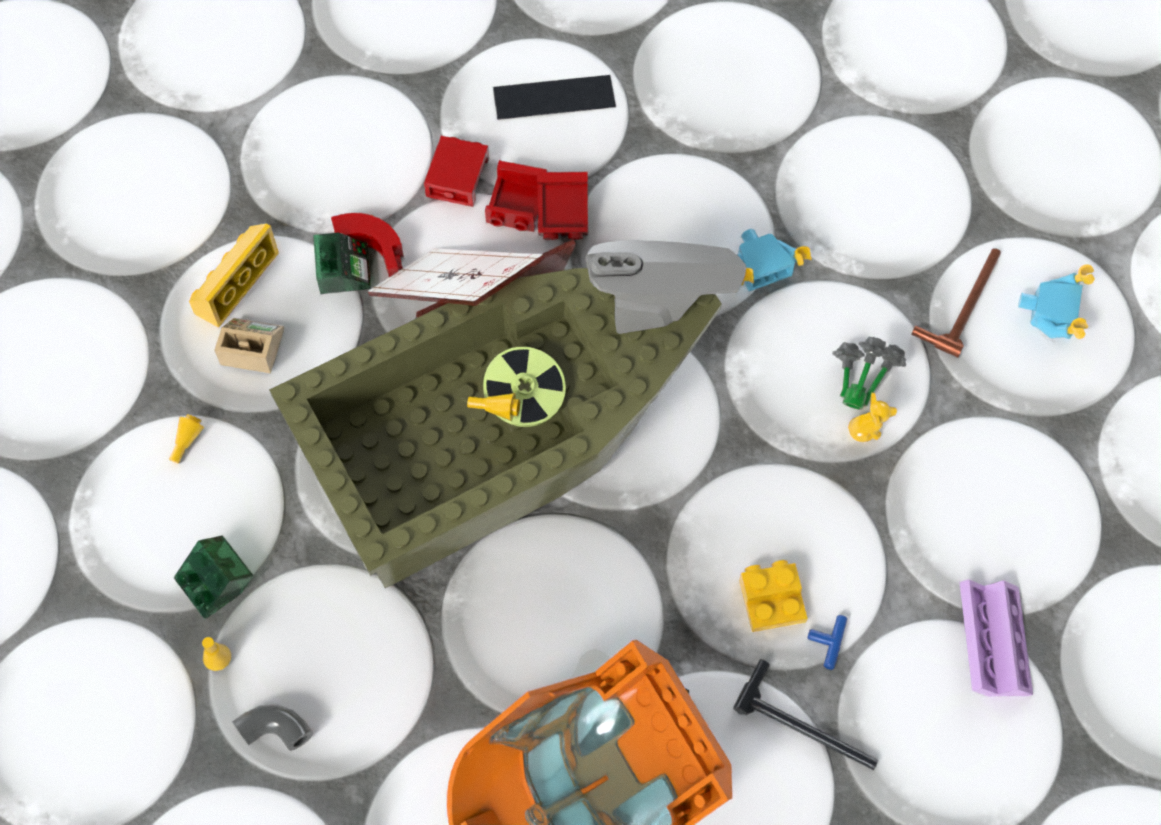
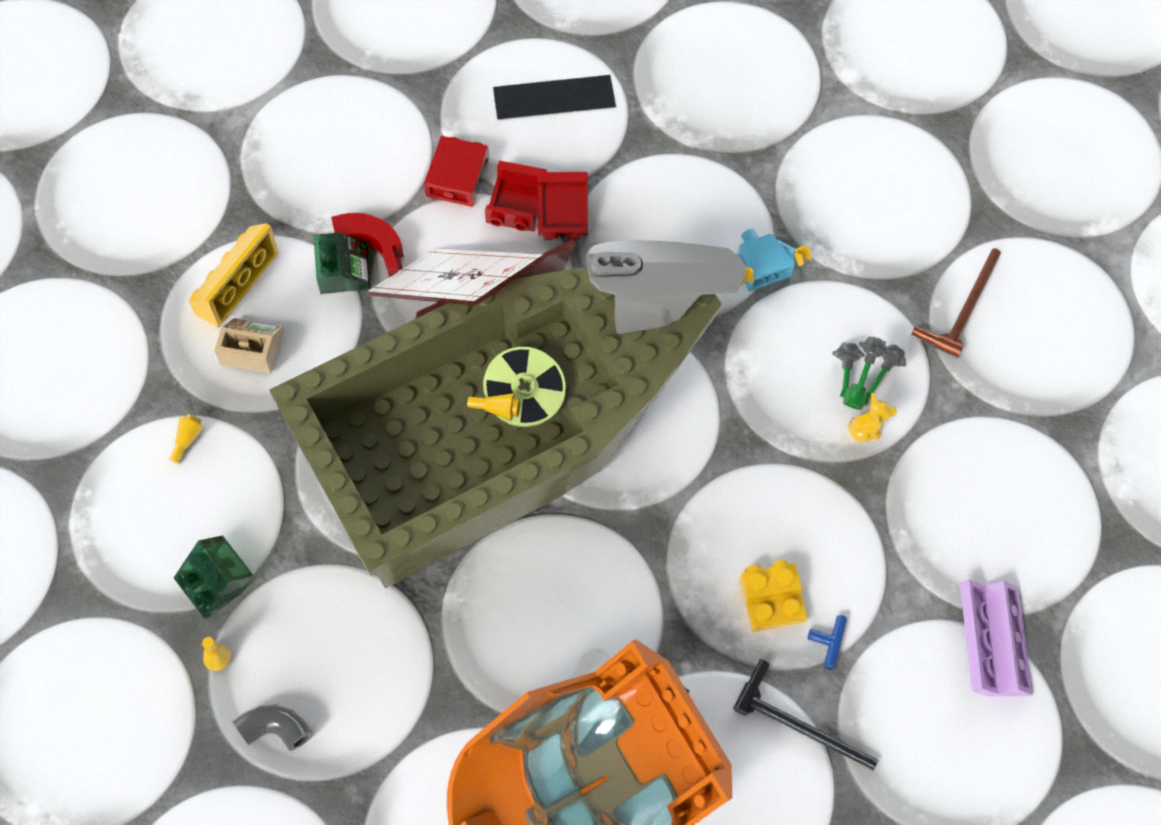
medium azure torso [1018,264,1095,339] -> none

